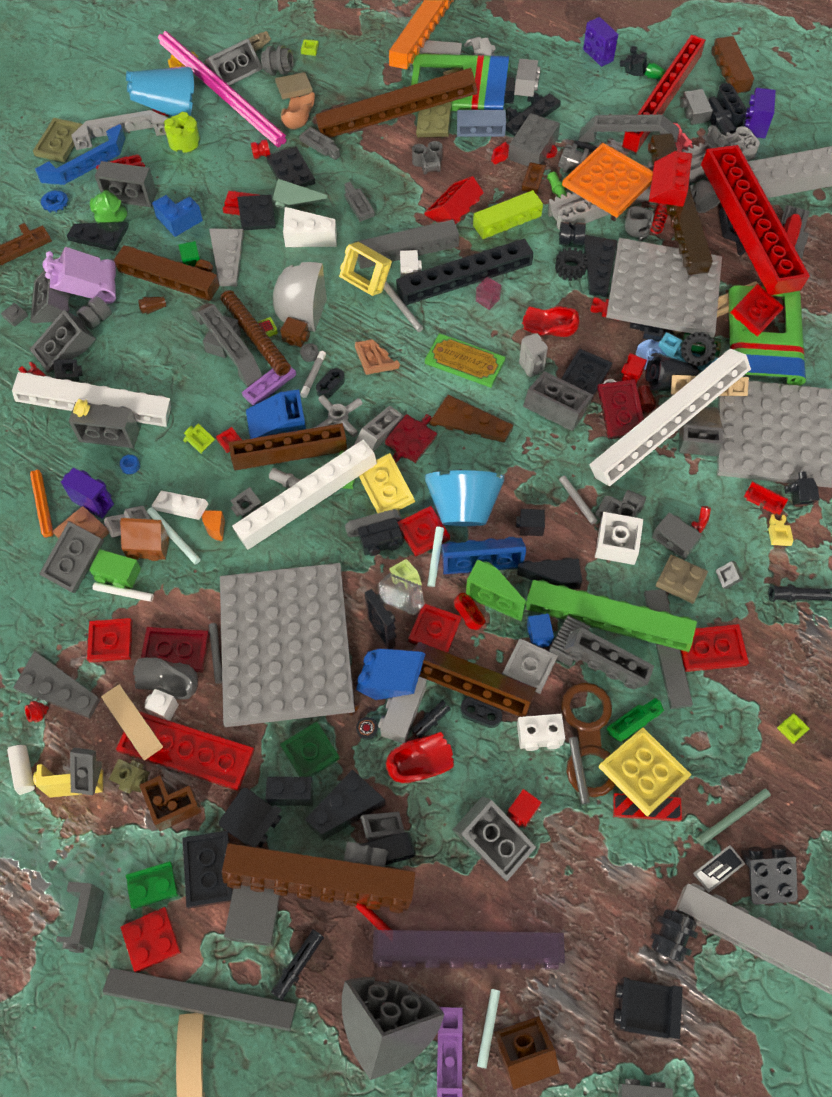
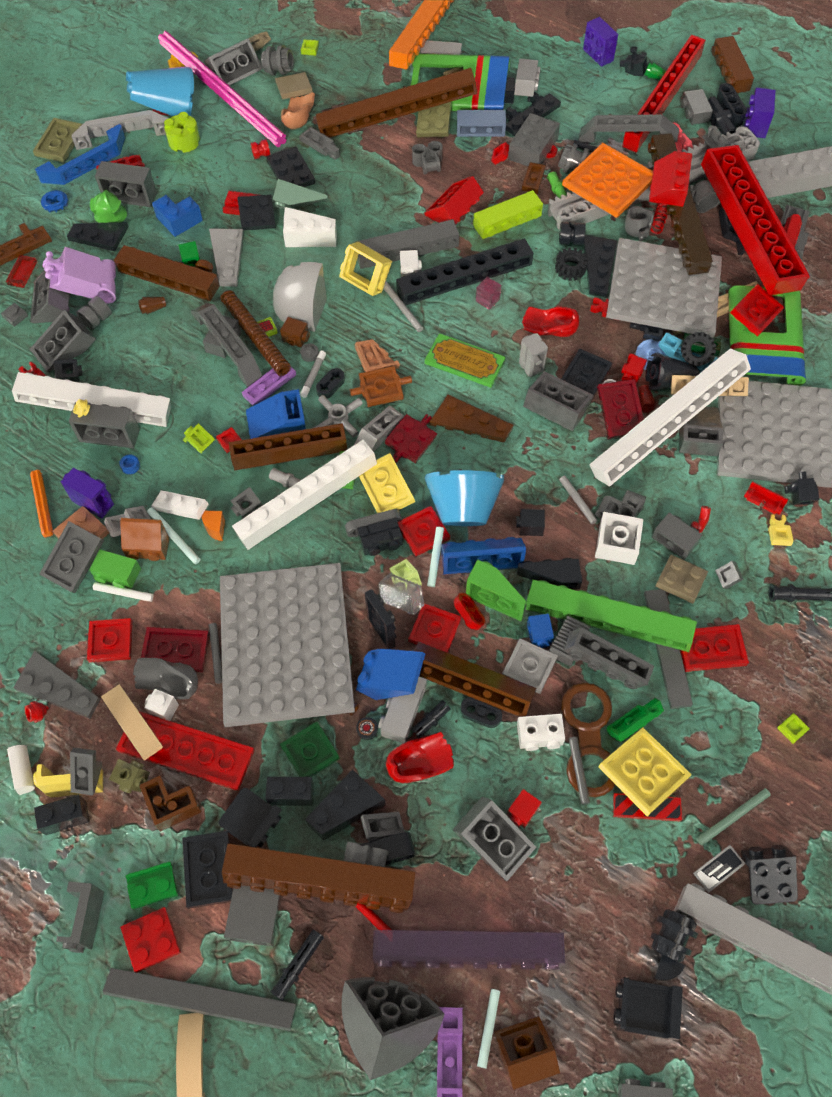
dark grey hinge [344,182,375,222] -> none
light grey piece [465,37,496,56] -> none
none -> clear red tile [6,255,37,288]
none -> black brick [34,794,90,835]
none -> dark orange plate [350,366,412,407]
none -> black tile [653,955,685,981]

